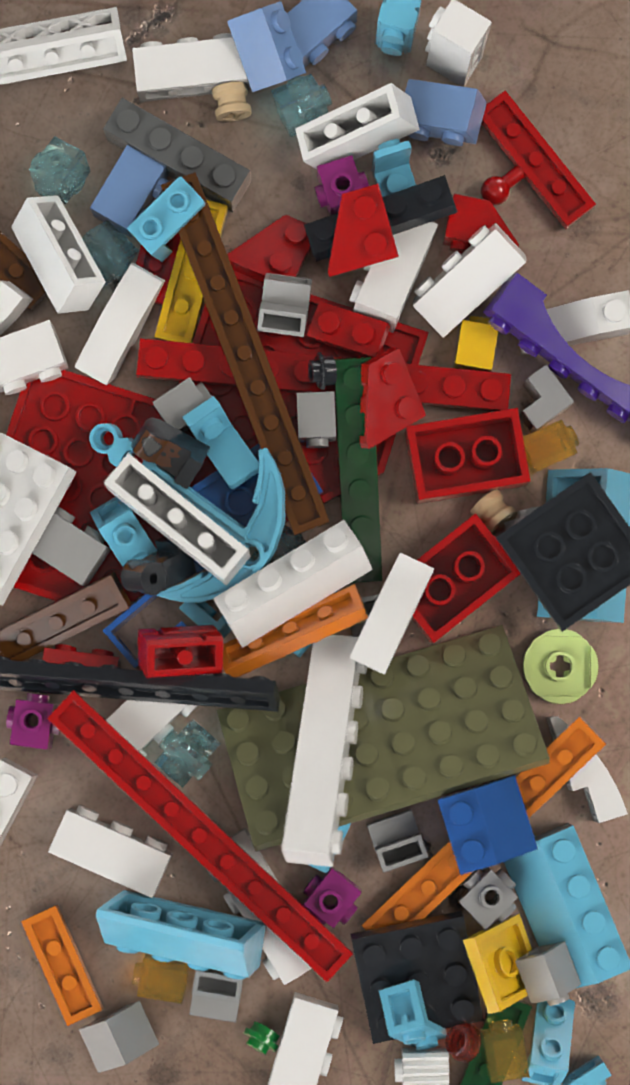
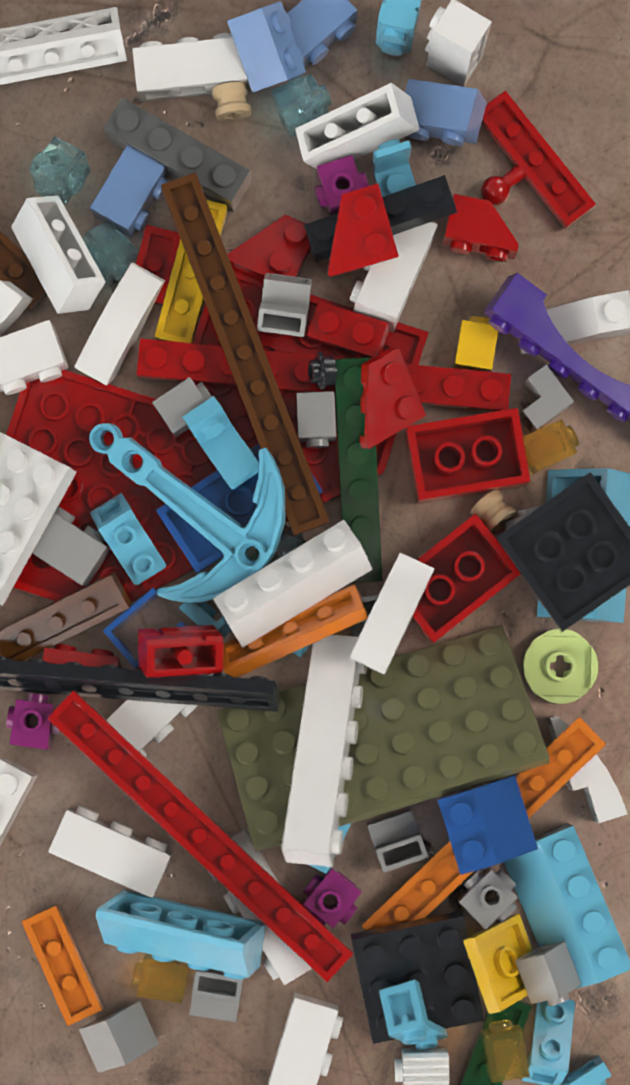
white brick [104,453,251,586] -> none
black leg [121,536,197,595] -> none
medium azure bracket [127,177,206,262] -> none
black leg [131,418,210,489] -> none
clear light blue brick [155,719,221,788] -> none
green plate [243,1021,280,1055] -> none
white brick [413,223,526,338] -> none
clear red plate [445,1023,481,1063] -> none

